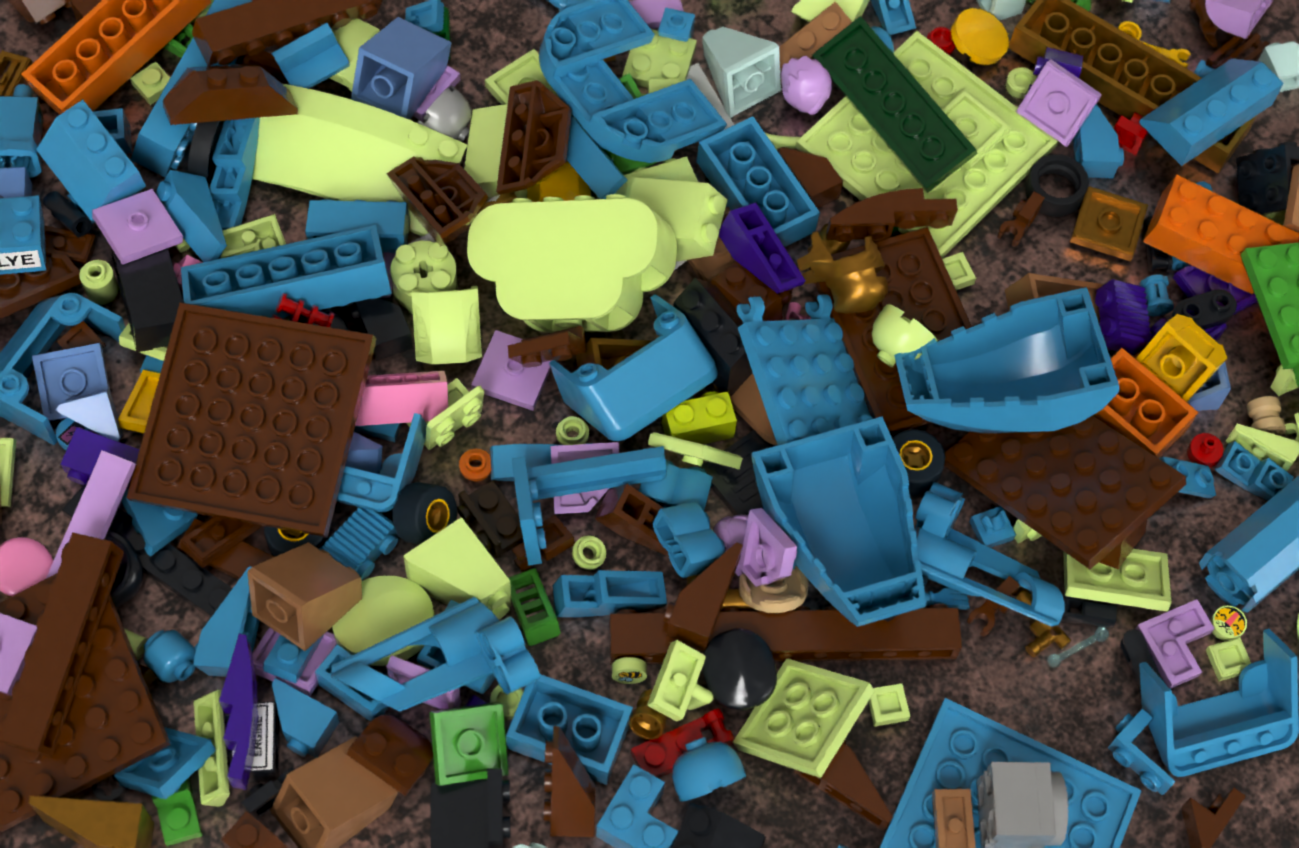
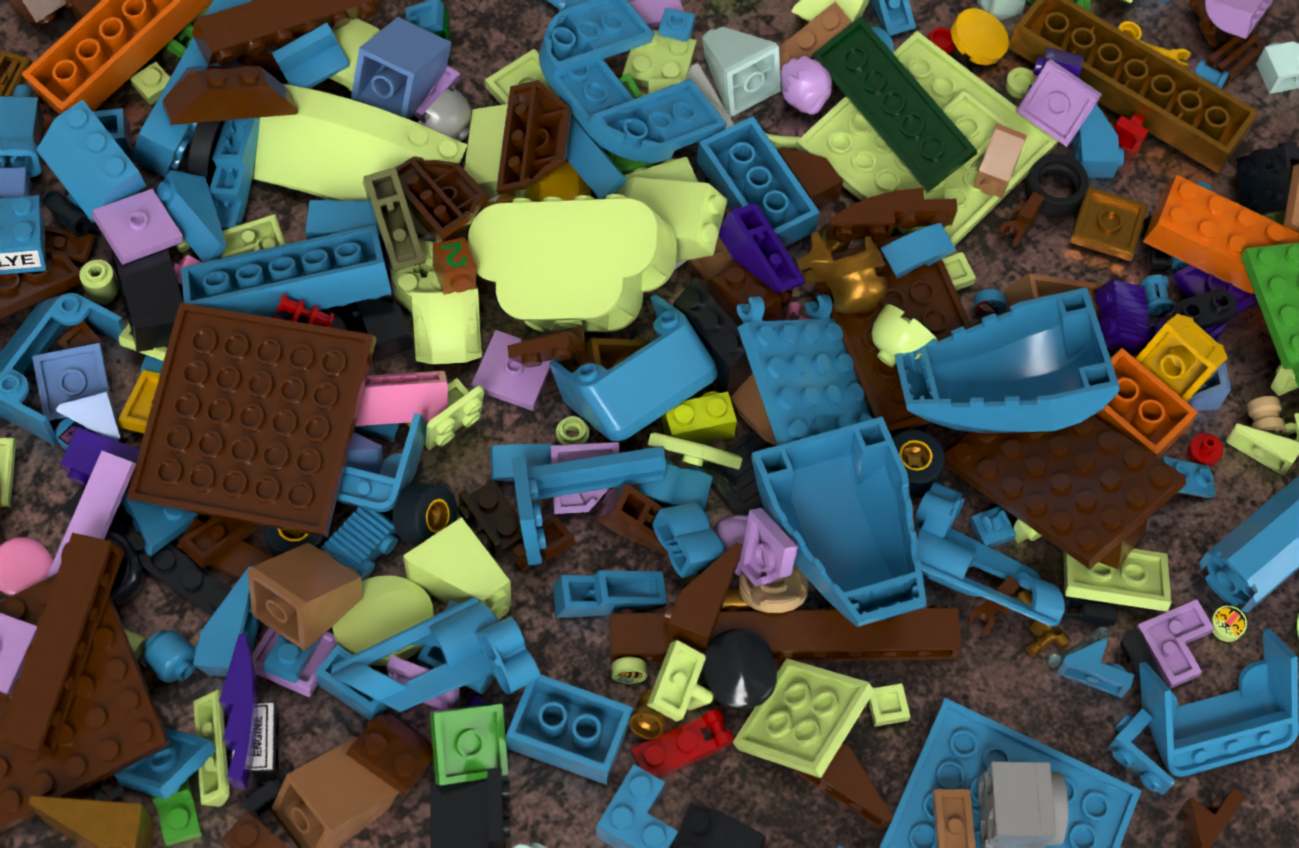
dark azure slope [272,678,340,758] -> none
orange plate [459,448,491,482] -> none
yellowish green tile [490,685,523,720] -> none
bright green slope [508,568,561,646] -> none
reddish brown slope [543,726,596,837] -> none
yellowish green plate [572,535,606,570] -> none
dark azure cylinder [672,737,746,802] -> none
dark azure piece [925,588,970,610] -> none
dark azure slope [1139,59,1284,166] -> none
yellowish green tile [1206,637,1251,681] -> none
dark azure slope [1214,441,1294,501] -> none
none -> olive slope [363,167,425,272]
none -> dark orange brick [432,237,477,295]
none -> dark azure slope [881,222,956,279]
none -> slope [973,124,1027,199]
none -> dark azure tile [974,289,1007,315]
none -> dark azure slope [1056,638,1134,698]

